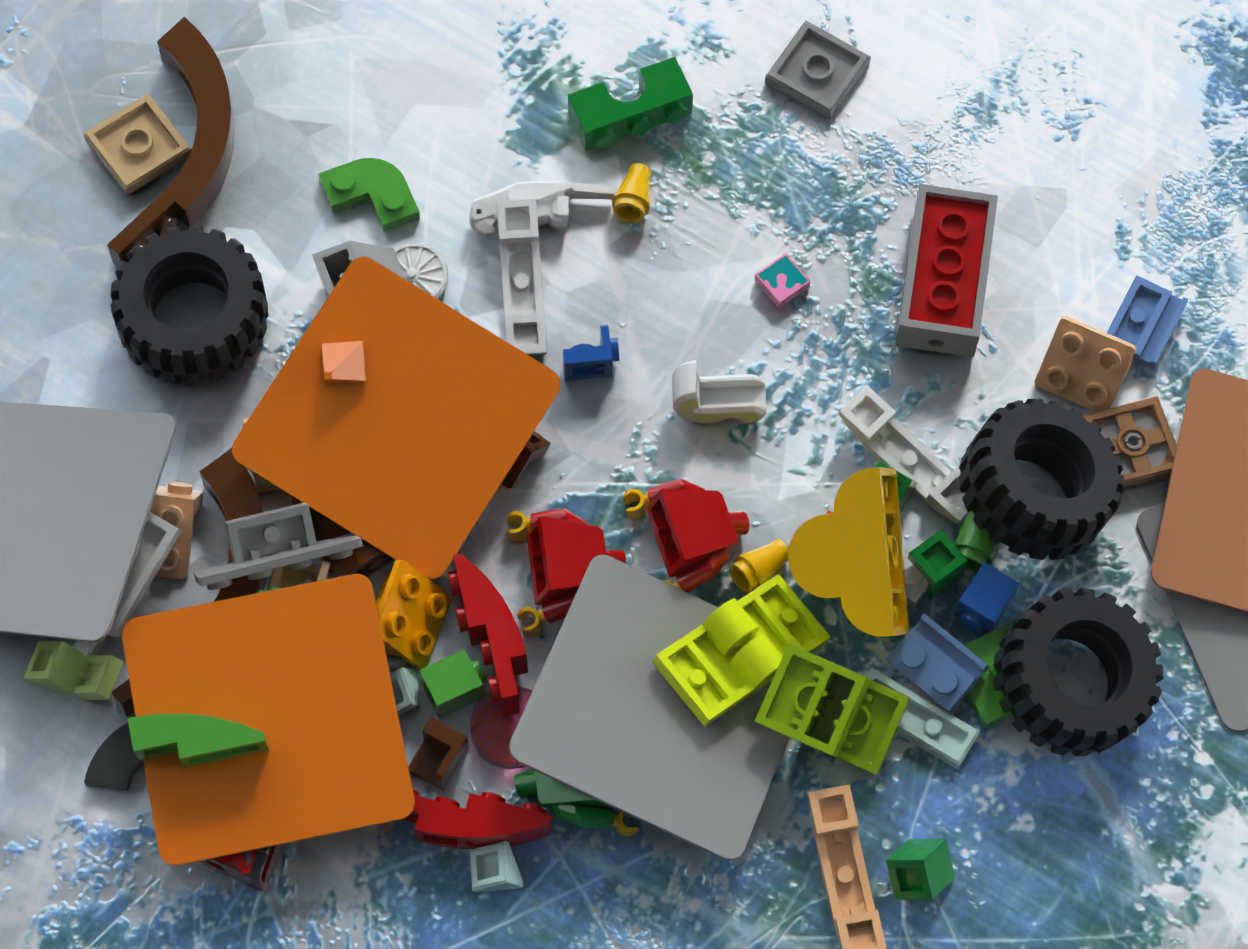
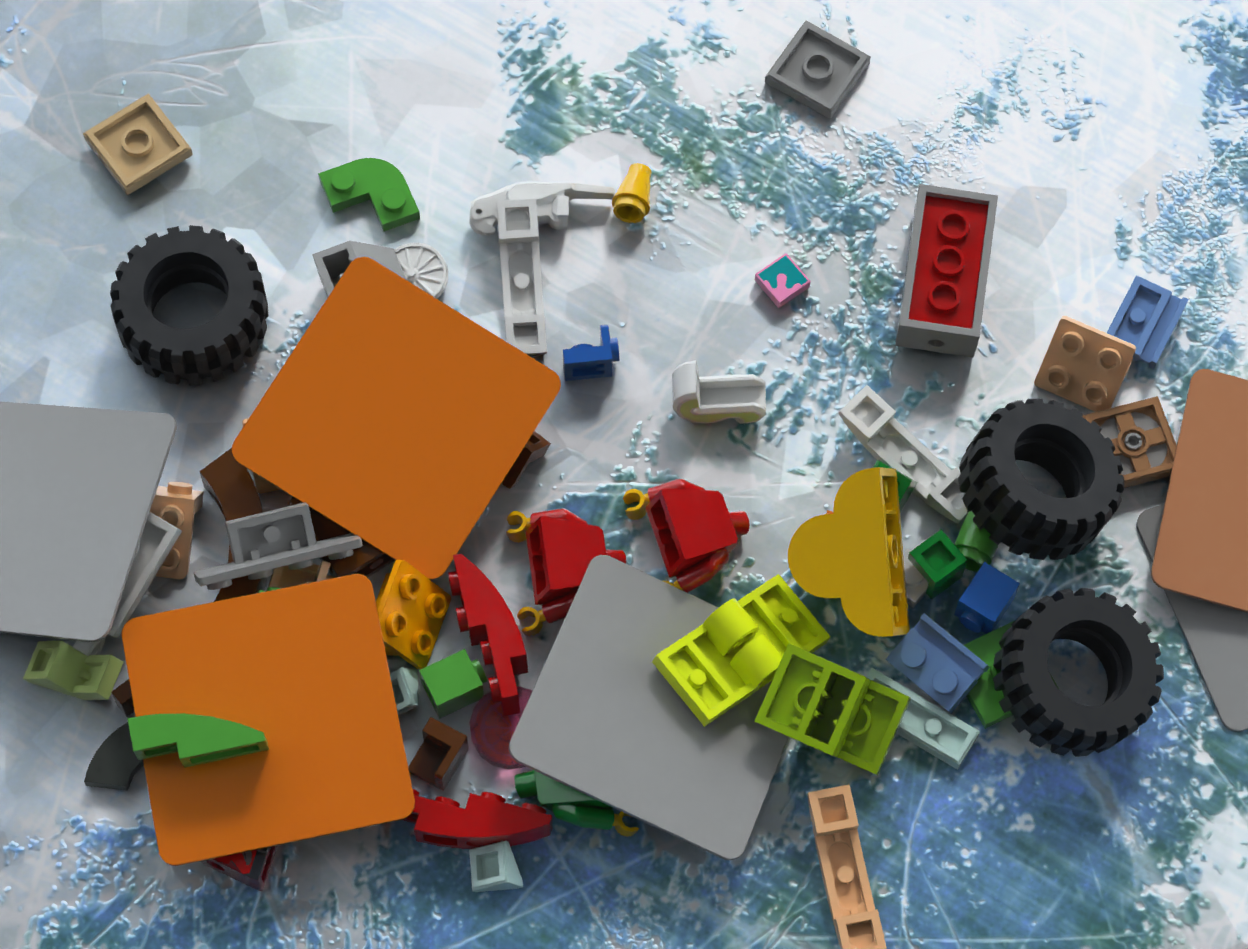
reddish brown arch [107,17,235,267] -> none
orange slope [321,341,366,385] -> none
green arch [567,57,693,151] -> none
yellow cone [729,539,788,593] -> none
green panel [886,839,955,900] -> none

